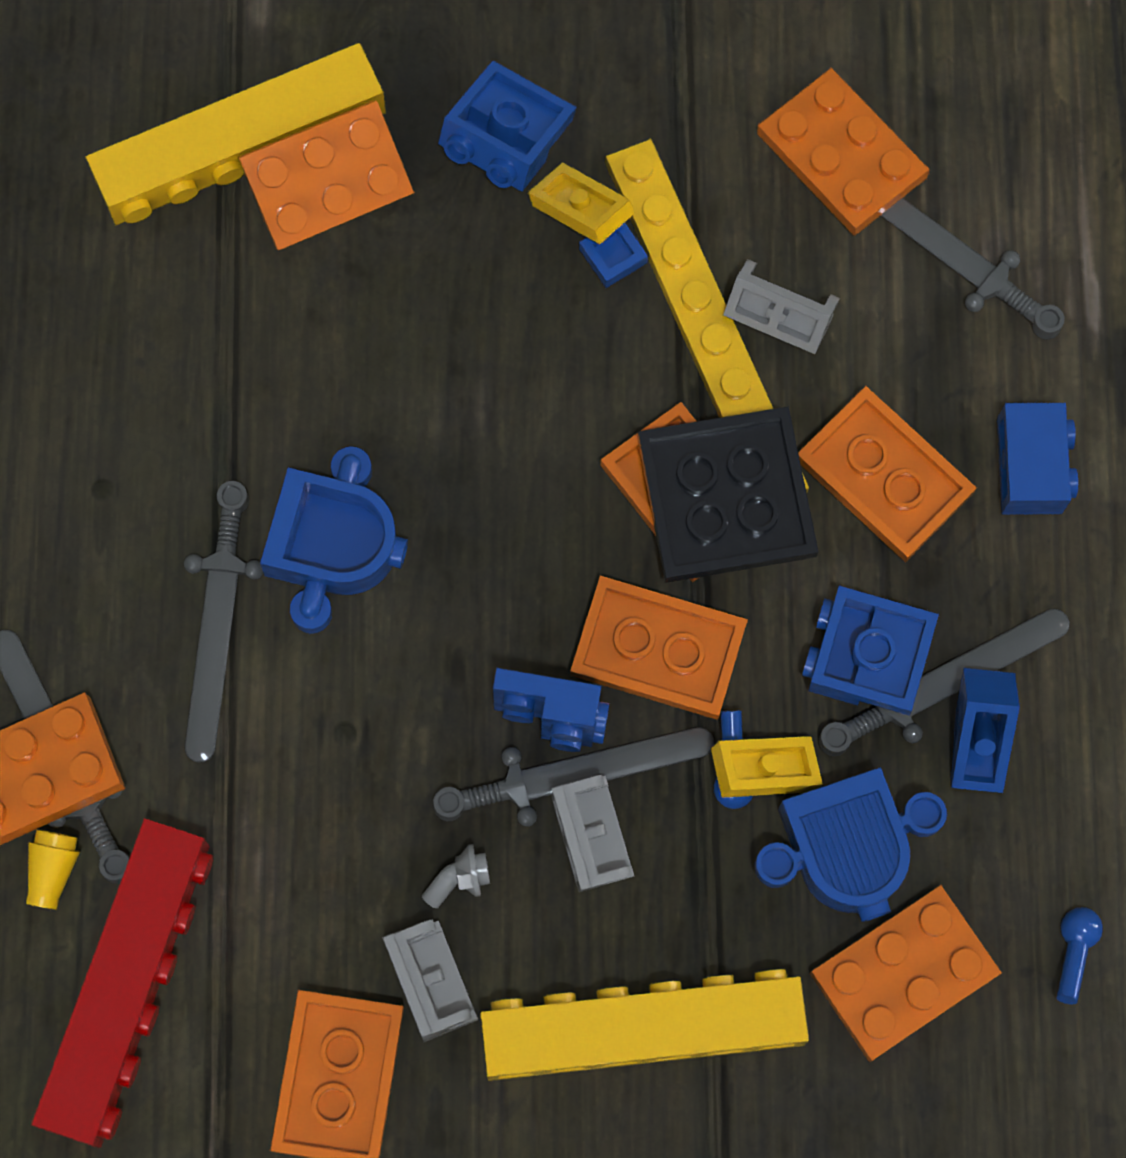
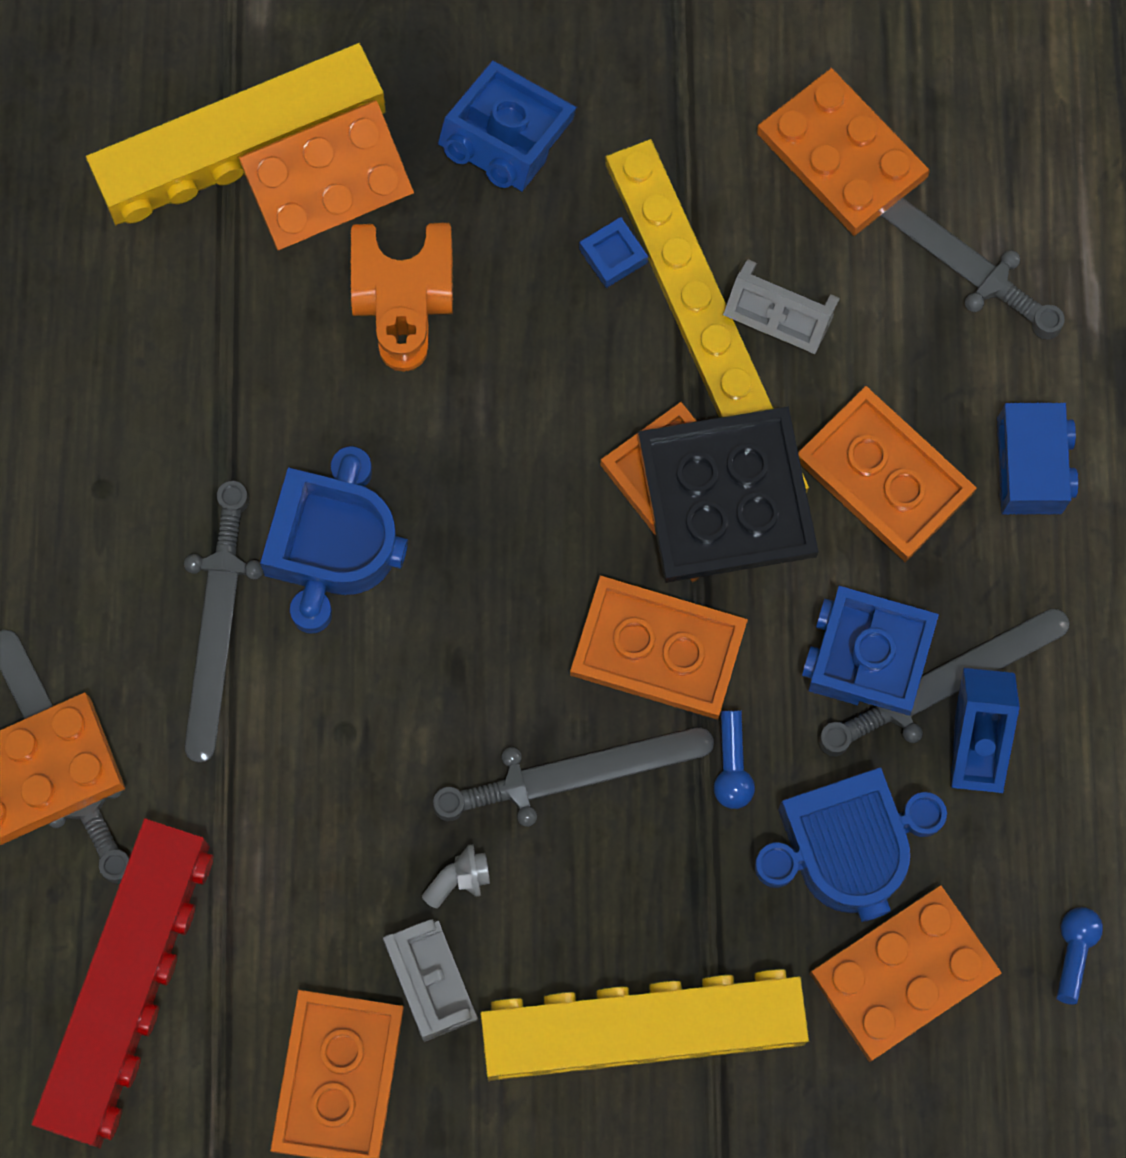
yellow cone [26,830,80,909] -> none
blue plate [493,668,609,752] -> none
yellow plate [528,162,634,244] -> none
light grey hinge [550,775,635,892] -> none
yellow plate [711,736,823,798] -> none
none -> orange piece [351,223,453,372]

